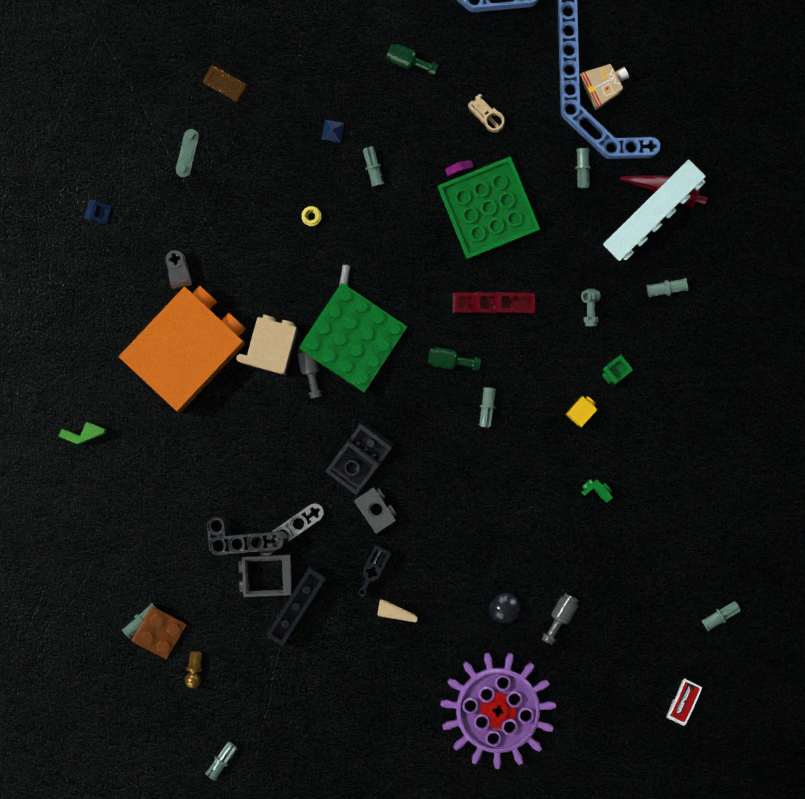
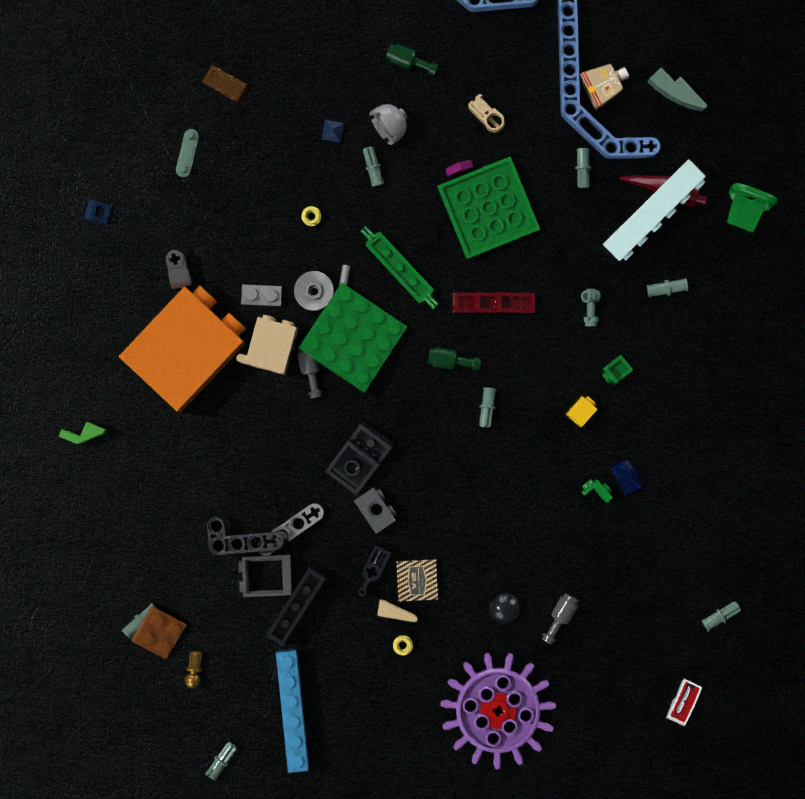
none -> light grey plate [241,285,282,307]
none -> dark azure brick [276,649,309,773]
none -> light grey dish [294,271,334,311]
none -> green plate [360,226,439,309]
none -> light grey cylinder [370,104,407,145]
none -> light yellow plate [393,635,413,655]
none -> tile [396,559,438,601]
none -> clear blue bracket [611,460,642,496]
none -> sand green slope [648,68,707,112]
none -> green piece [727,183,778,233]

